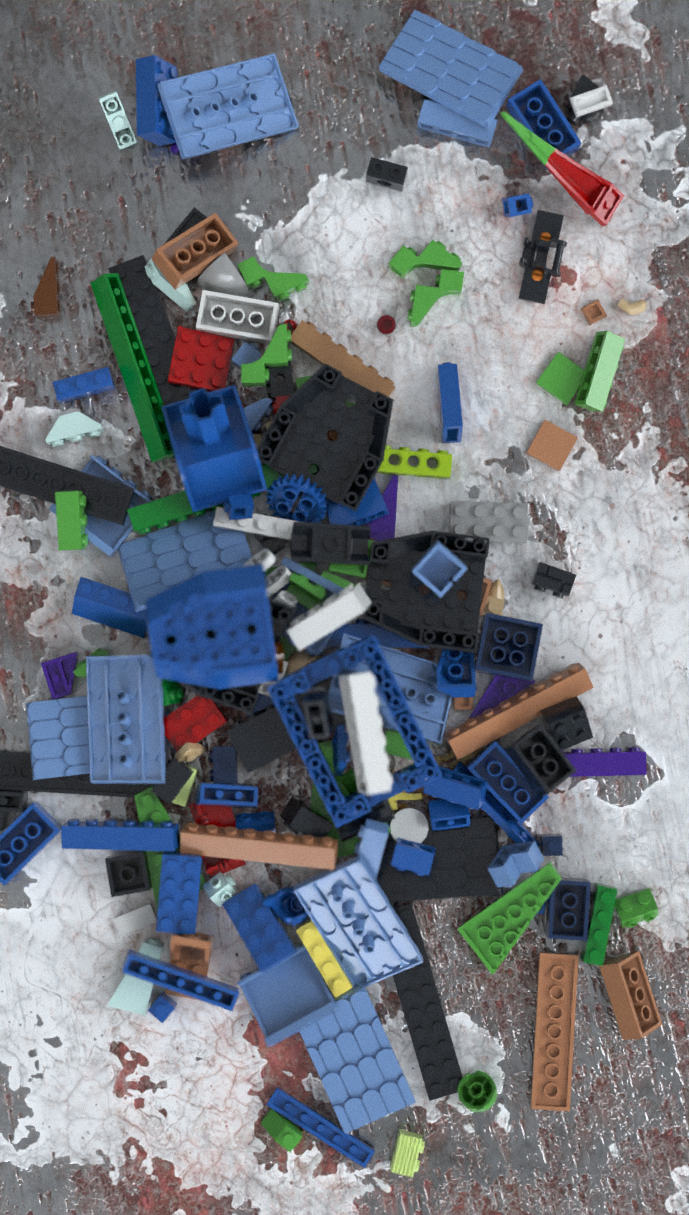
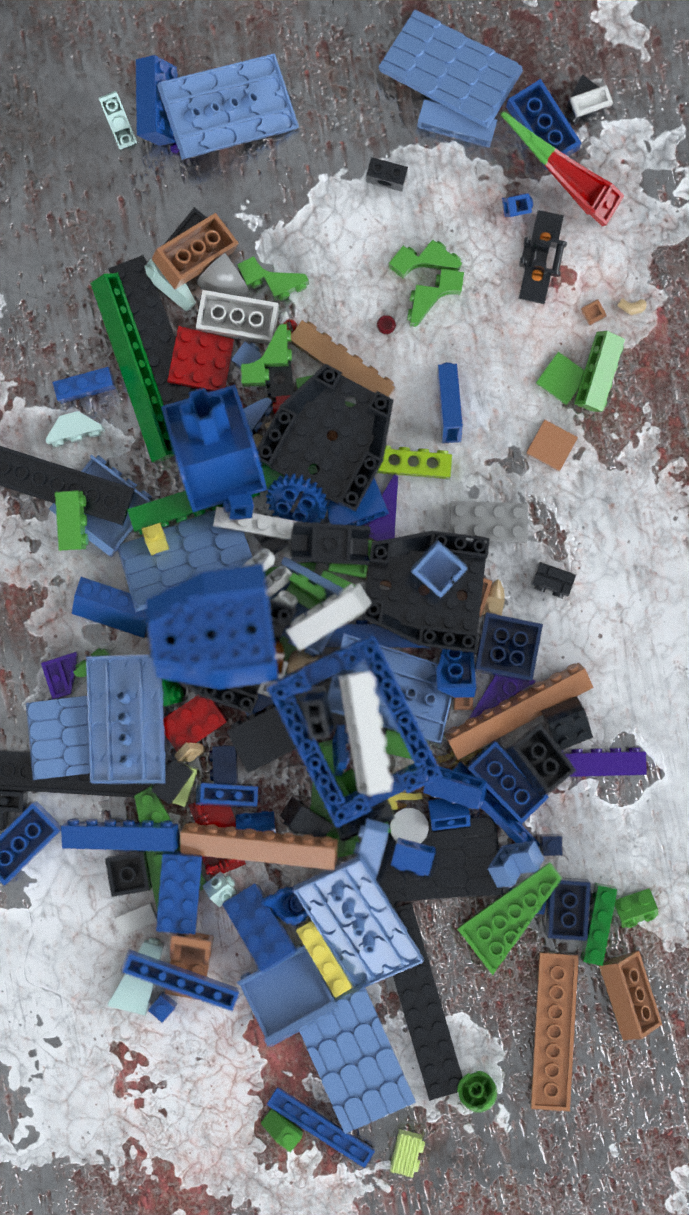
reddish brown slope [31,257,61,319] -> none
none -> light yellow brick [142,523,169,555]

